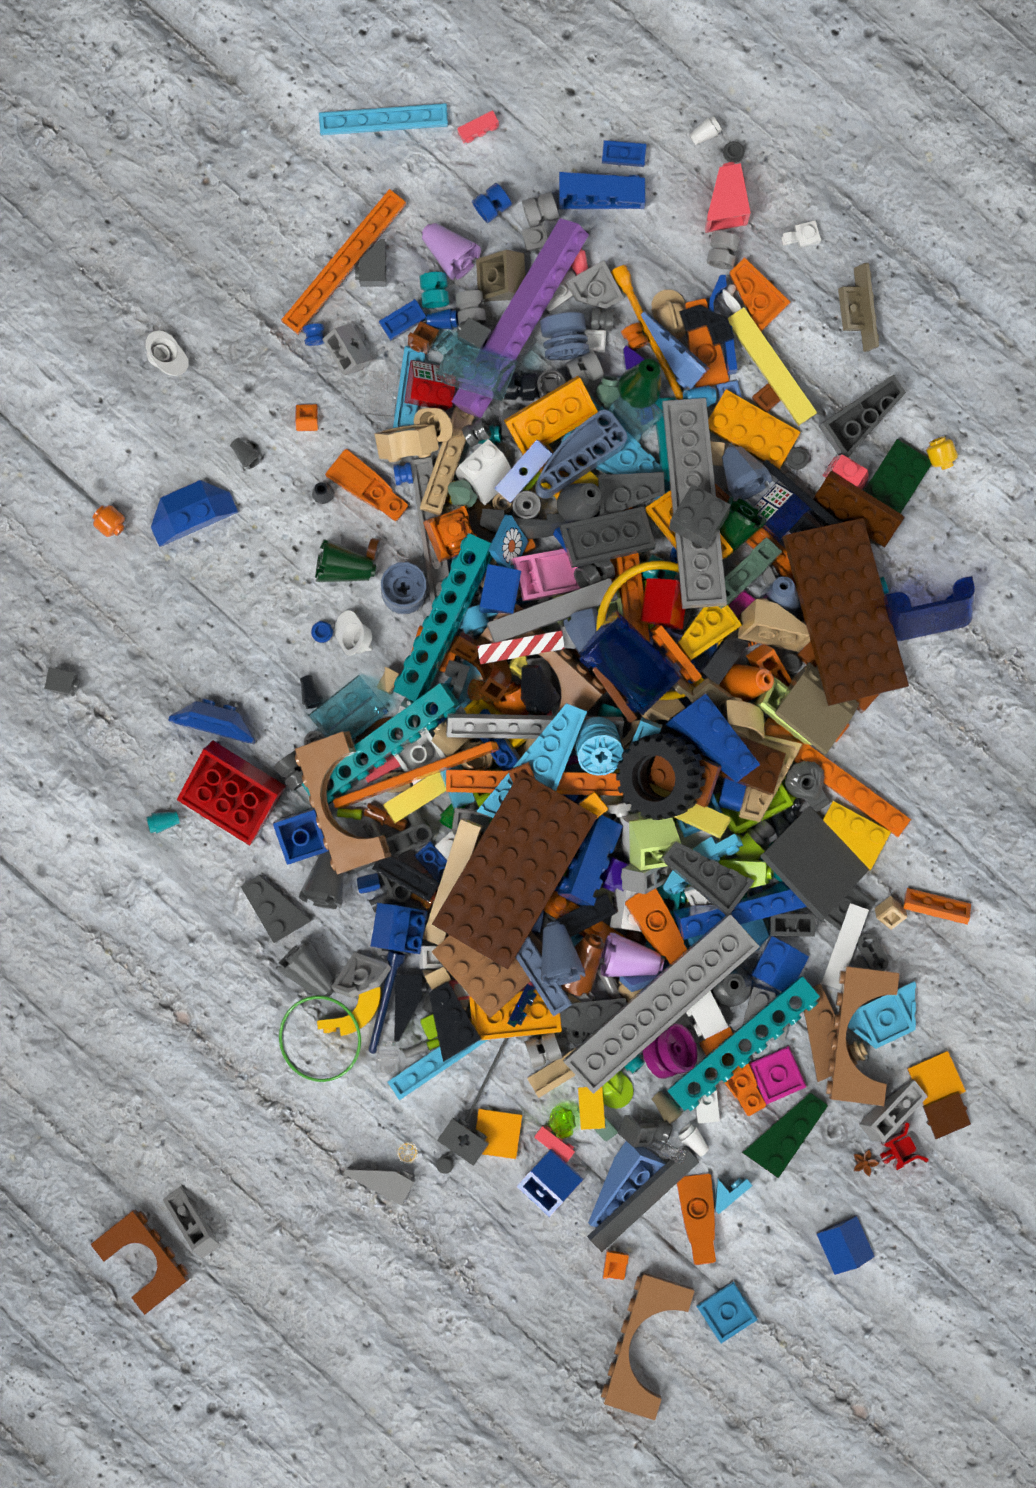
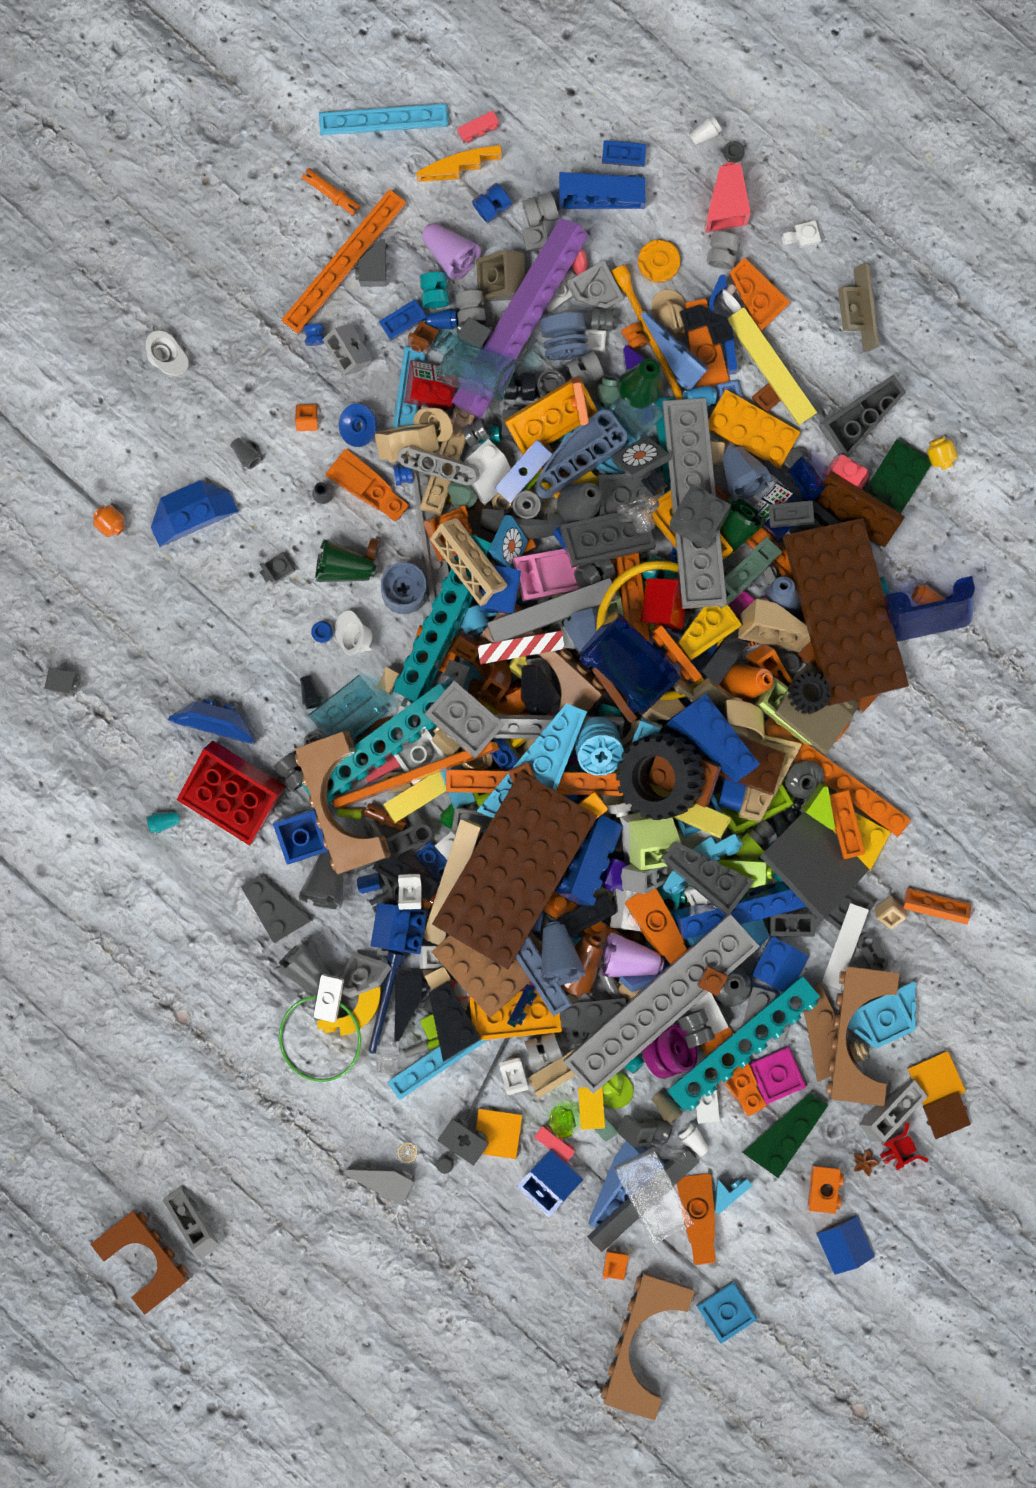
none -> dark grey bracket [259,552,295,585]
none -> orange pin [301,168,361,216]
none -> white plate [314,974,344,1023]
none -> blue dish [339,404,377,447]
none -> light grey beam [398,446,480,486]
none -> white bracket [398,874,422,910]
none -> light orange slope [416,145,501,182]
none -> light grey plate [424,681,505,759]
none -> tan fence [430,518,507,606]
none -> white bracket [499,1058,529,1095]
none -> orange plate [570,376,589,425]
none -> dark grey tile [611,436,671,481]
none -> clear tile [614,1148,694,1244]
none -> clear plate [616,494,660,533]
none -> light orange tile [638,240,680,283]
none -> black wheel [641,470,668,497]
none -> dark grey wheel [678,1009,715,1048]
none -> dark orange plate [697,965,728,996]
none -> dark grey plate [769,501,814,528]
none -> clear blue plate [788,456,826,501]
none -> black tyre [788,672,831,714]
none -> lime slope [802,782,835,830]
none -> orange brick [807,1165,844,1214]
none -> orange plate [830,790,865,860]
none -> orange cone [911,584,946,610]

